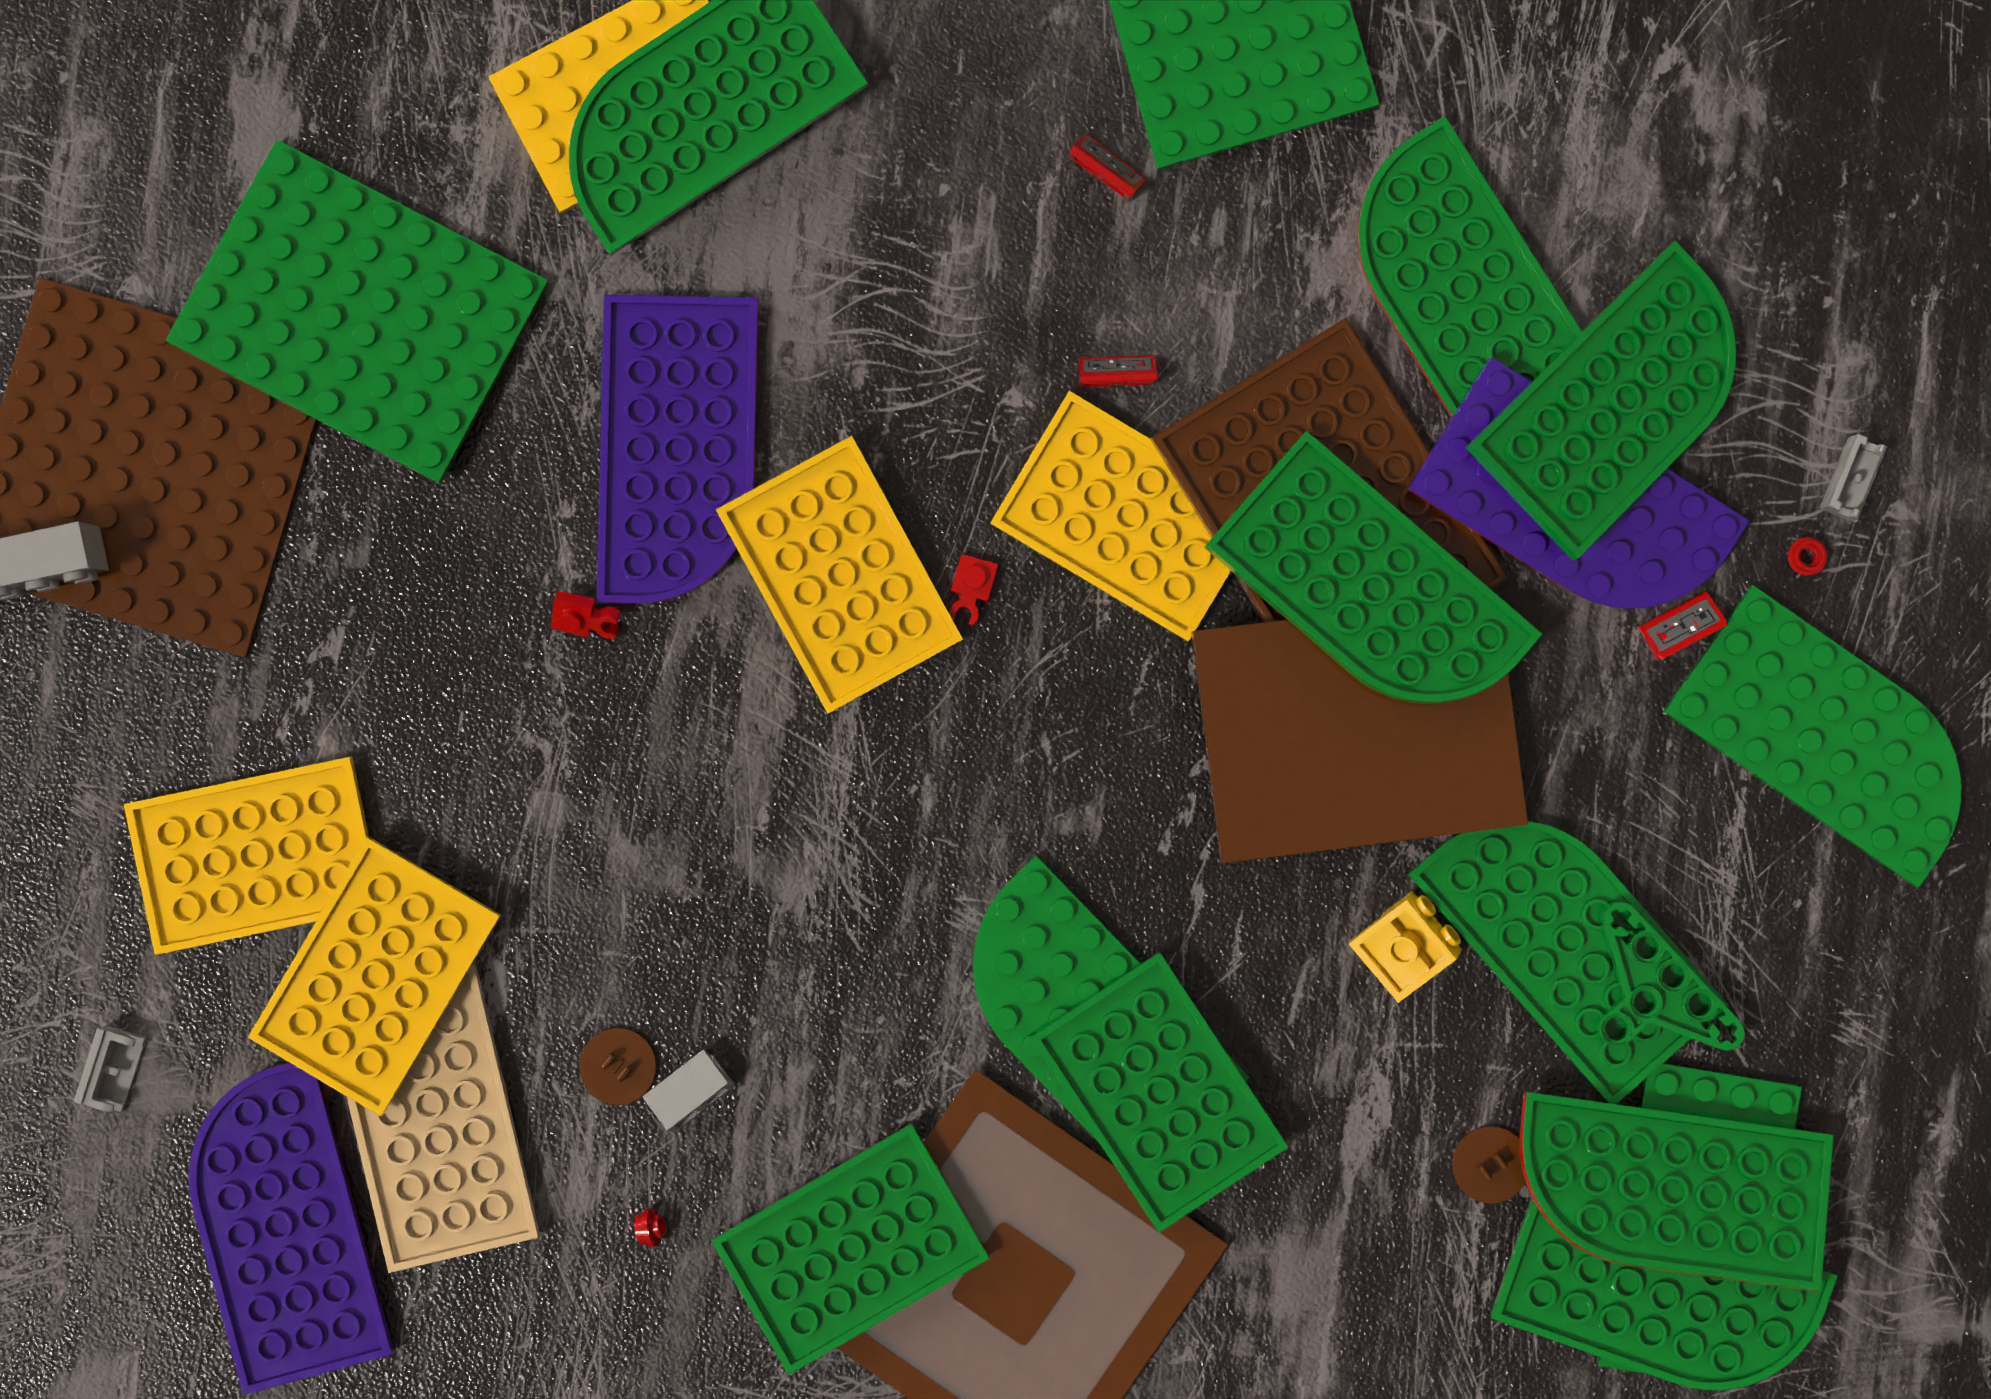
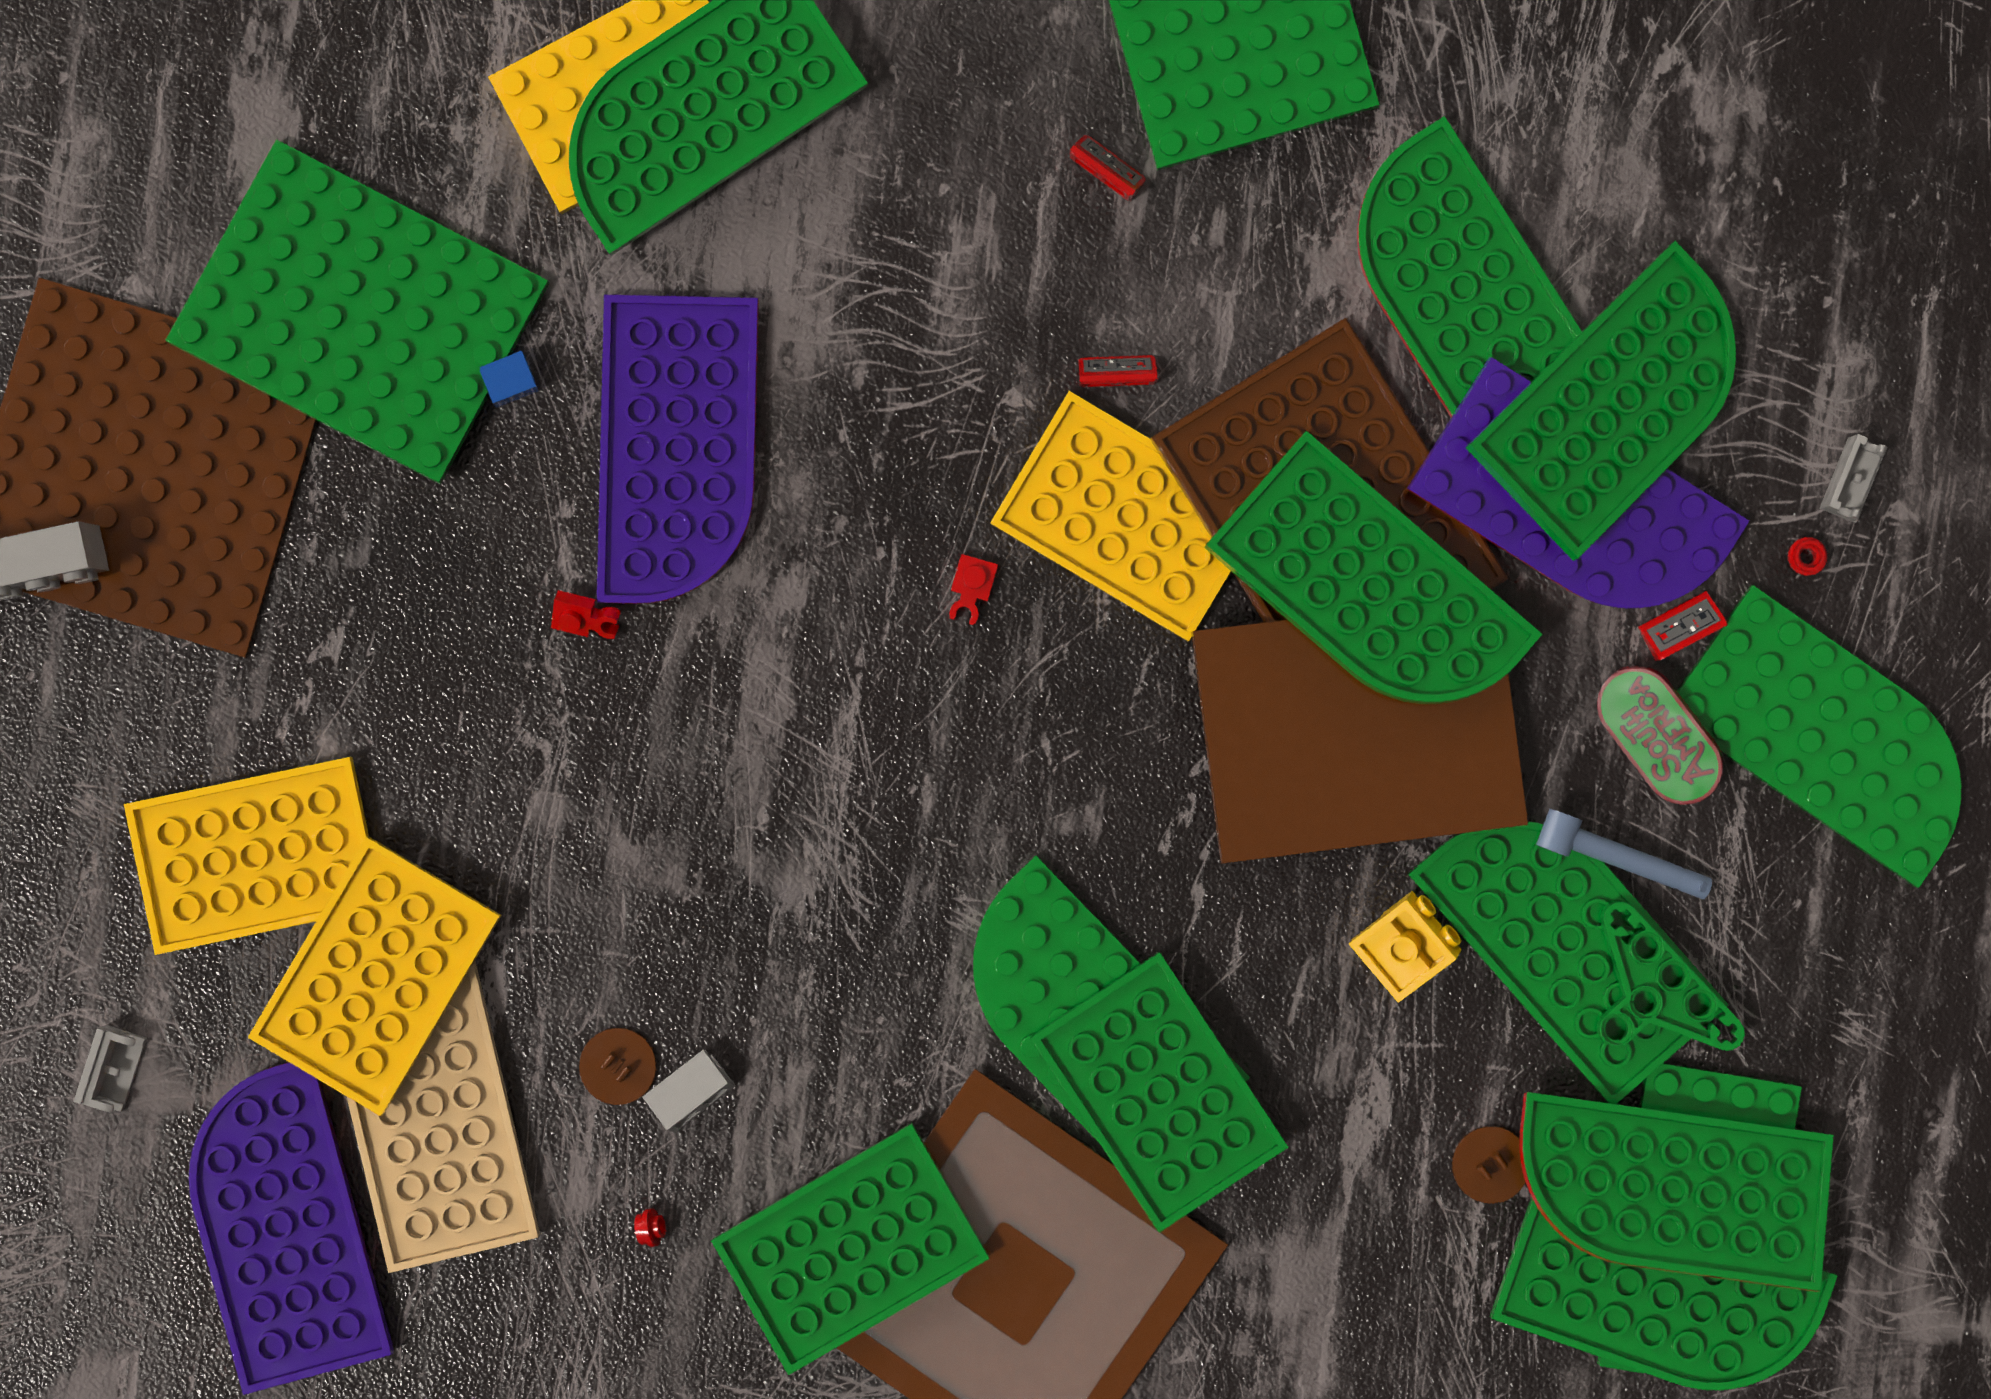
yellow plate [716,436,963,713] -> none
none -> blue panel [480,351,539,408]
none -> sand blue piece [1536,808,1712,899]
none -> tile [1597,666,1723,805]

